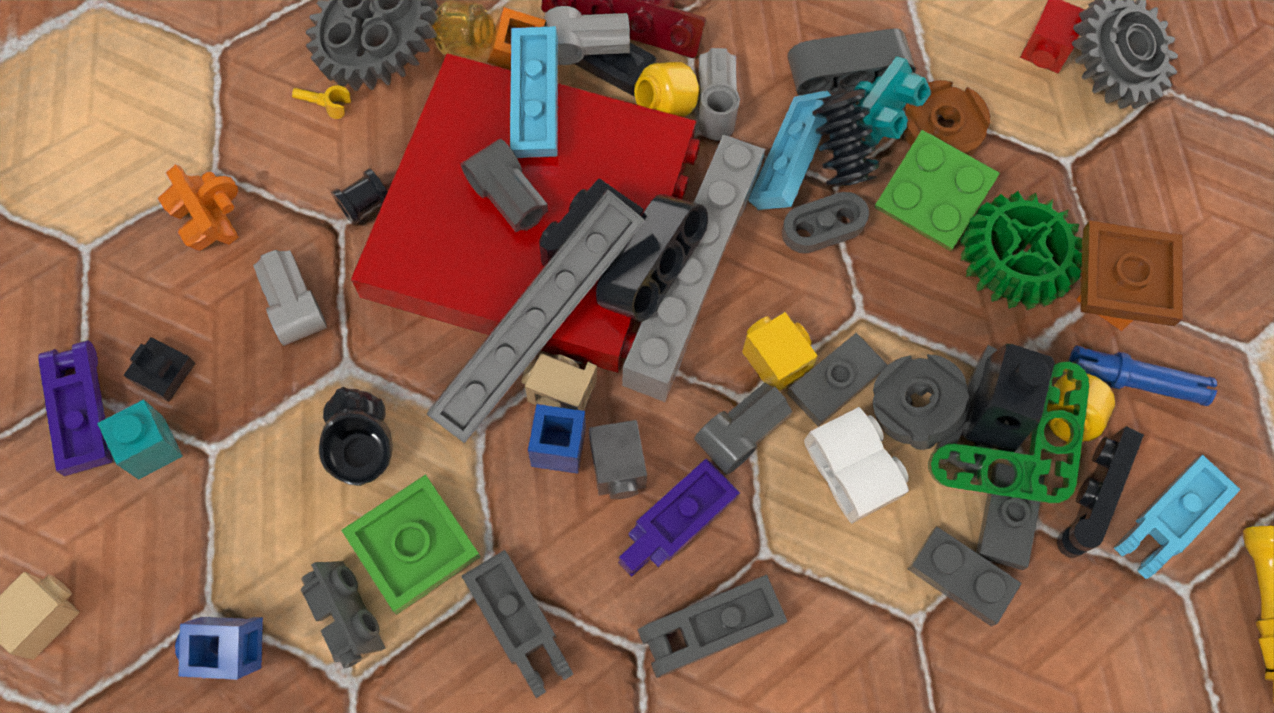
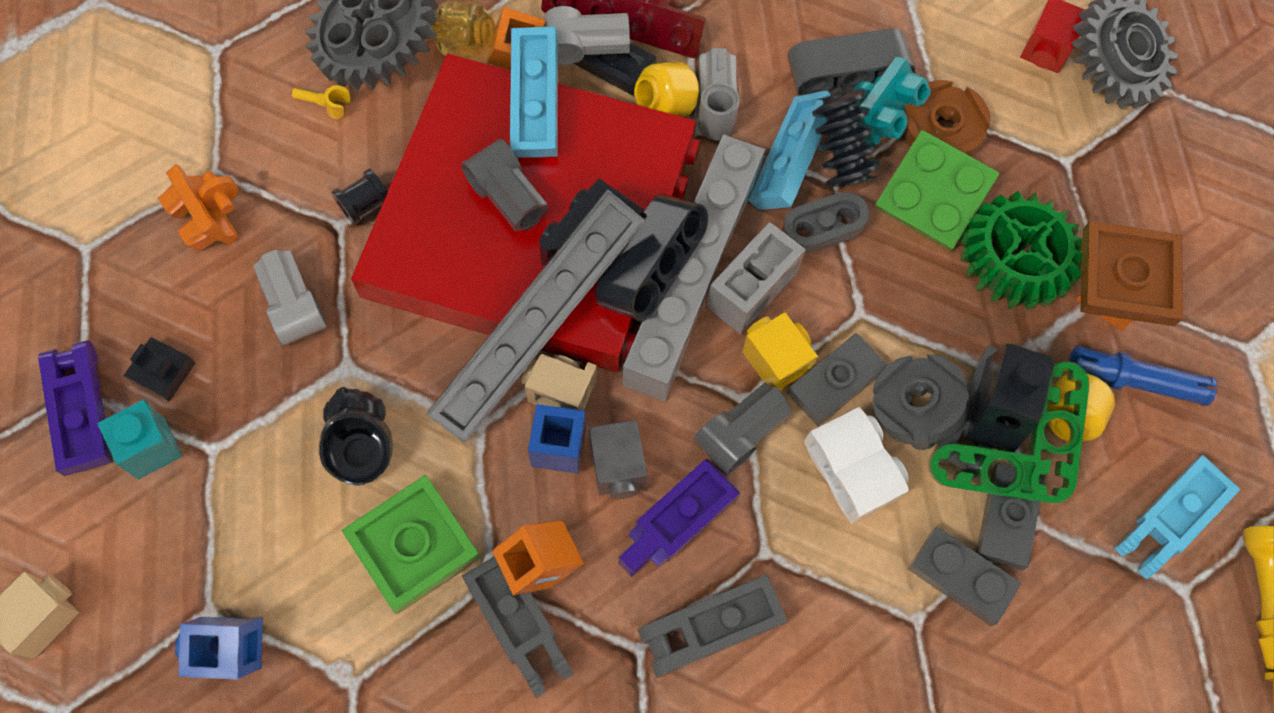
dark grey hinge [301,561,385,669] -> none
black plate [1057,426,1144,558] -> none
none -> orange brick [492,520,584,596]
none -> light grey brick [706,222,806,335]

